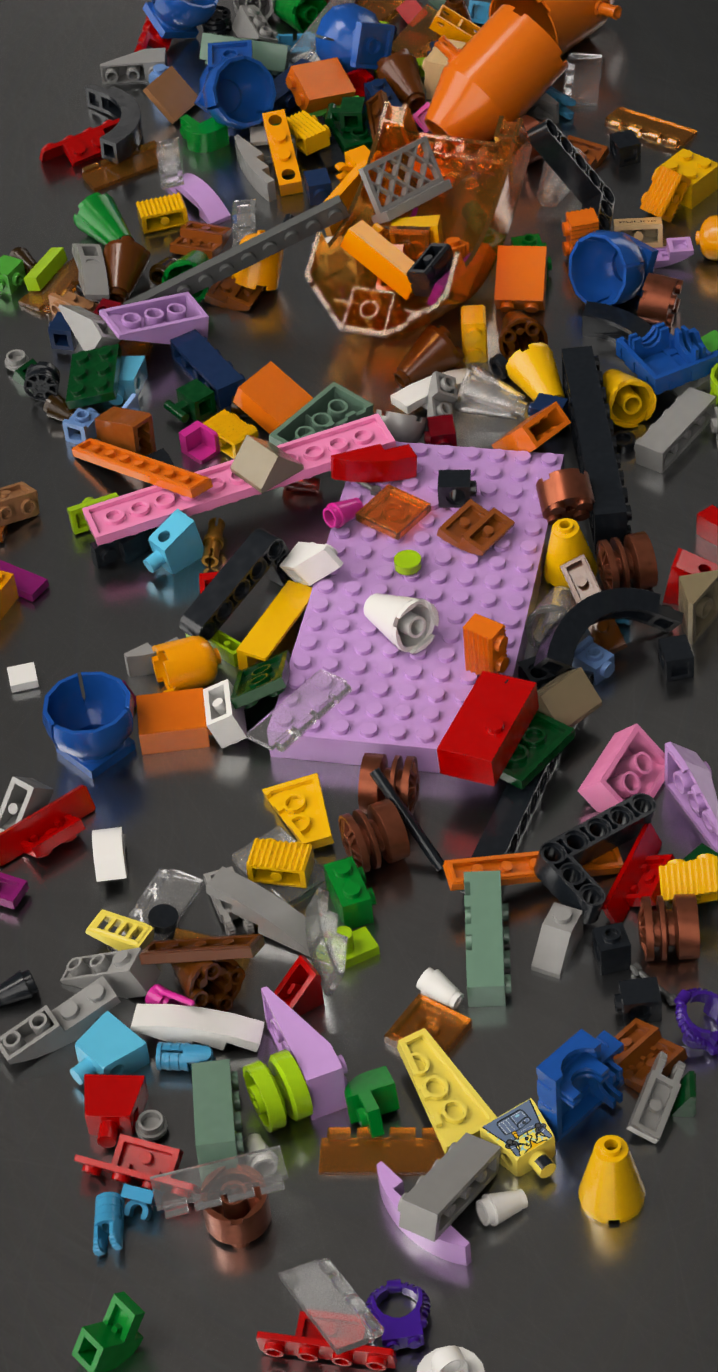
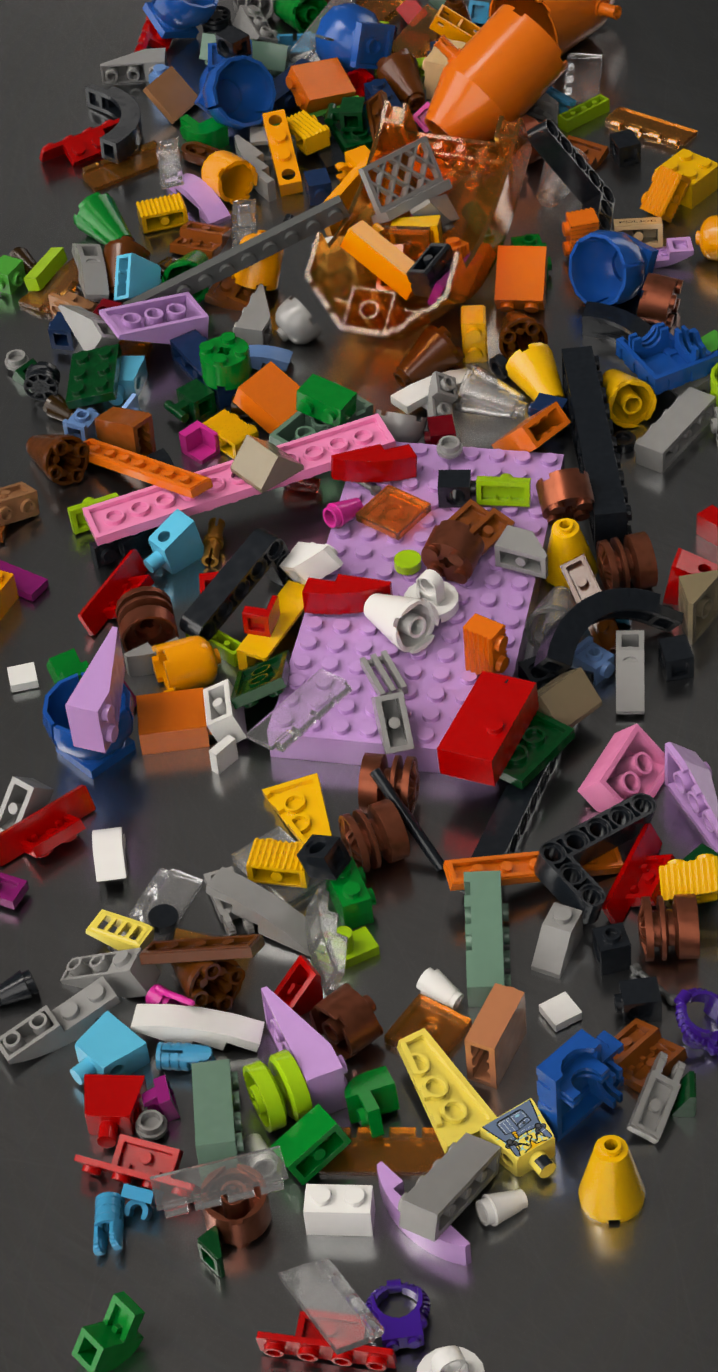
none -> reddish brown cone [26,434,90,485]
none -> green brick [46,648,89,684]
none -> lavender slope [65,626,125,753]
none -> red bracket [78,549,154,636]
none -> medium azure torso [114,253,162,302]
none -> copper wheel [115,586,179,652]
none -> magenta tile [141,1075,180,1122]
none -> reddish brown plate [181,141,220,166]
none -> dark green slope [197,1226,226,1278]
none -> green brick [199,332,252,390]
none -> light orange cylinder [201,150,258,205]
none -> white tile [209,734,239,775]
none -> black brick [215,25,252,58]
none -> light grey slope [233,284,273,345]
none -> red panel [242,595,280,637]
none -> medium blue slope [249,345,293,371]
none -> green brick [269,1103,352,1186]
none -> light grey cylinder [275,296,322,345]
none -> green brick [296,374,357,427]
none -> black brick [297,834,352,880]
none -> red slope [302,574,393,614]
none -> white brick [303,1184,375,1237]
none -> copper brick [310,983,384,1060]
none -> light grey tile [360,650,408,696]
none -> light grey slope [371,691,415,754]
none -> white tile [404,569,459,623]
none -> light grey slope [409,194,460,233]
none -> copper brick [421,520,485,584]
none -> light grey plate [436,435,463,459]
none -> nougat brick [464,983,527,1089]
none -> lime tile [476,473,531,507]
none -> light grey slope [494,525,548,579]
none -> white tile [539,991,583,1032]
none -> lime piece [558,94,610,133]
none -> light grey slope [616,630,645,714]

